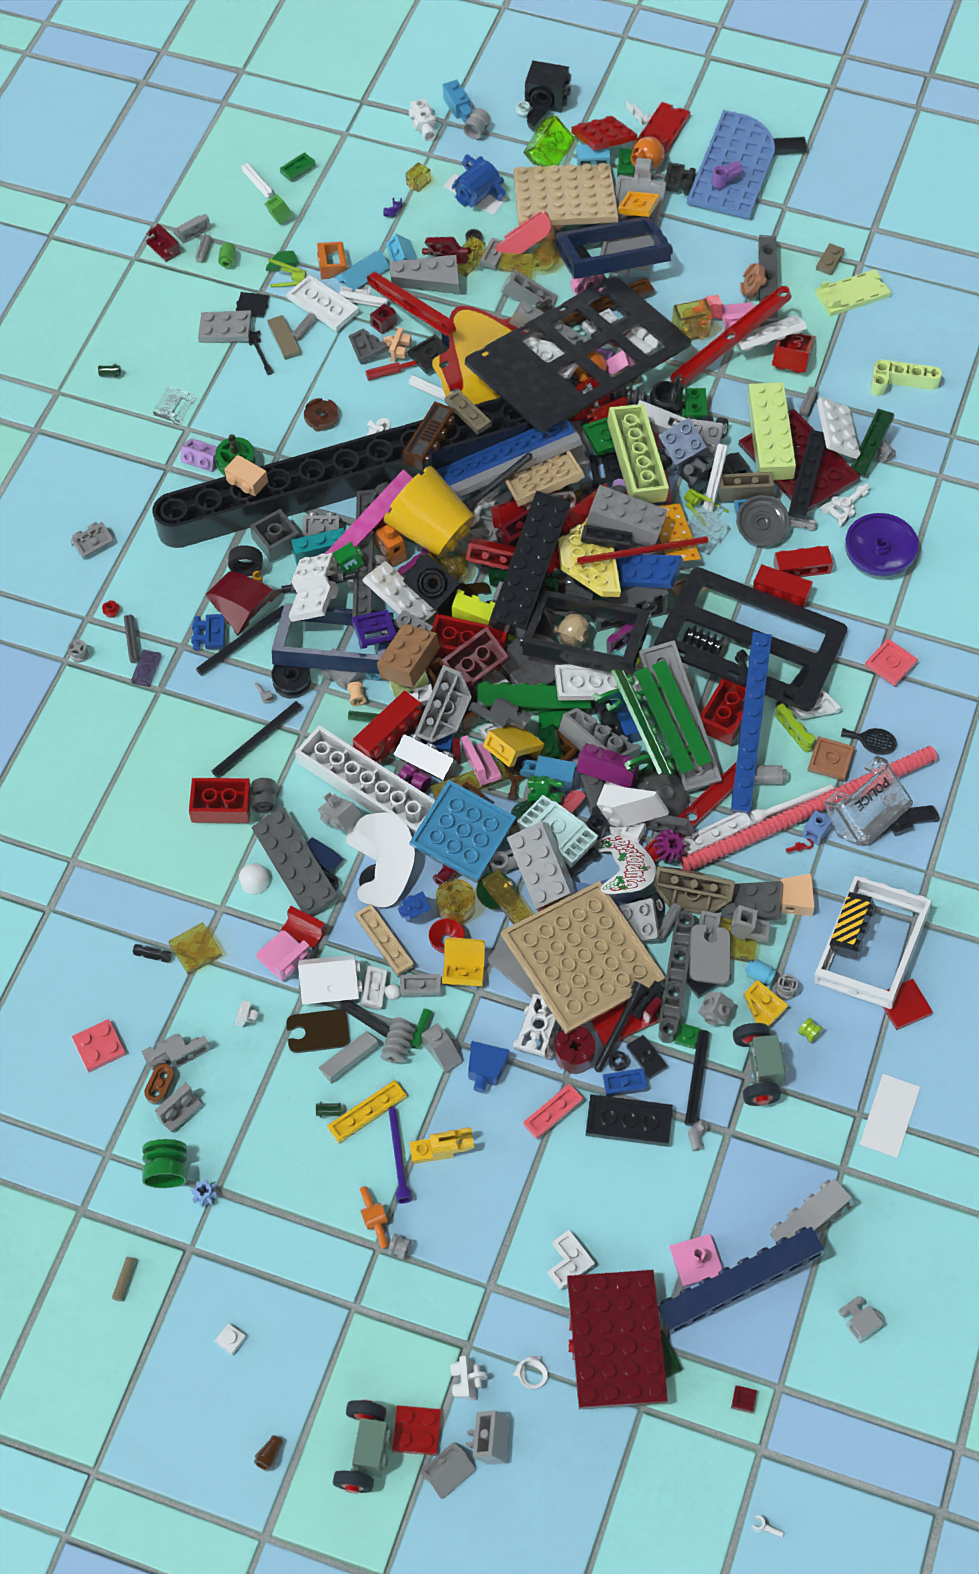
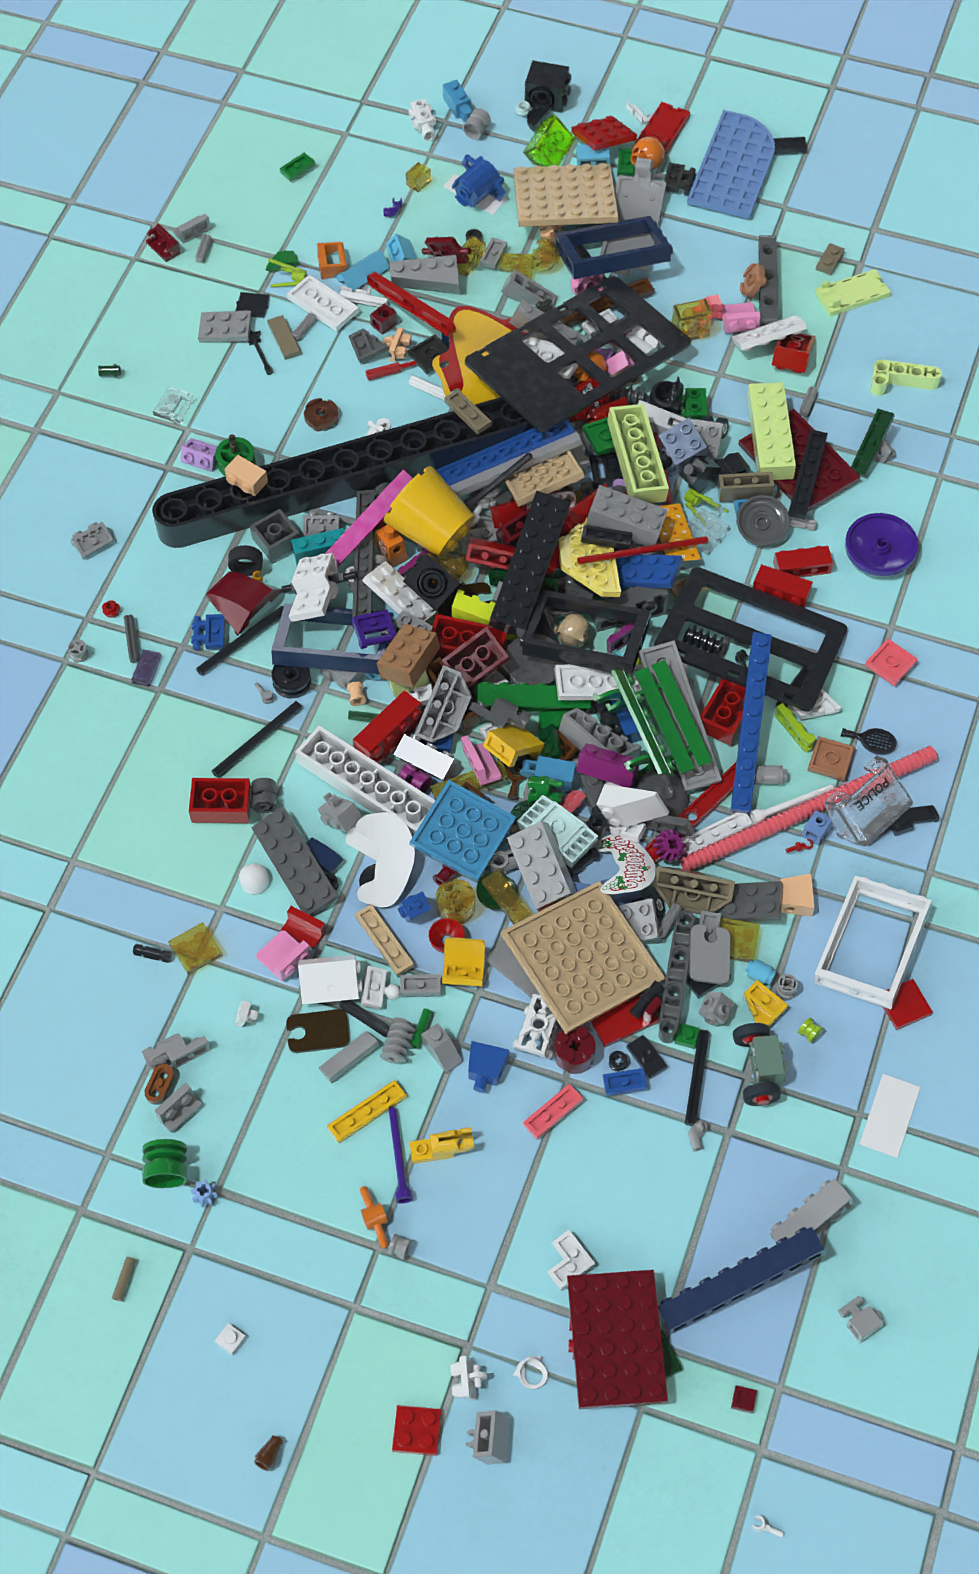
coral plate [71,1019,126,1073] -> none
bright green brick [218,243,236,268] -> none
white axle [242,163,273,198] -> none
bright green brick [264,194,293,225] -> none
dark green pin [316,1101,341,1118] -> none
green brick [333,542,364,573] -> none
brick [333,1400,392,1494] -> none
reddish brown brick [403,401,455,471] -> none
light grey panel [419,1442,475,1499] -> none
dark red tile [452,738,461,764] -> none
coral brick [495,211,551,257] -> none
black plate [585,1094,673,1147] -> none
black piece [594,981,649,1072] -> none
light orange plate [618,191,660,217] -> none
bright pink tile [669,1234,722,1288] -> none
red beam [670,286,792,386] -> none
white axle [702,444,728,514] -> none
medium lavender piece [711,161,743,188] -> none
light grey brick [731,905,771,943] -> none
white plate [817,397,860,459] -> none
white piece [820,483,870,527] -> none
brick [829,892,876,958] -> none

